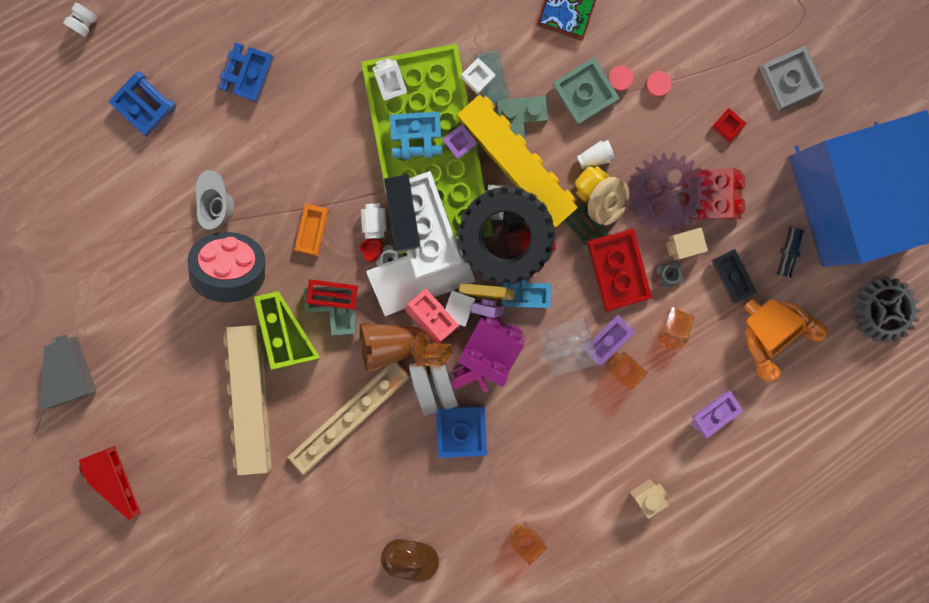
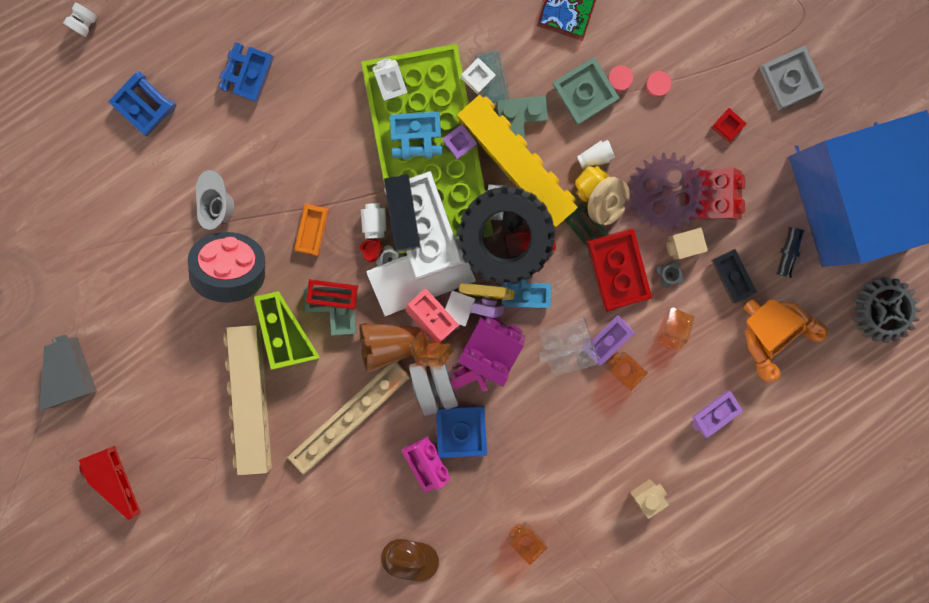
none -> dark pink bracket [401,436,451,493]

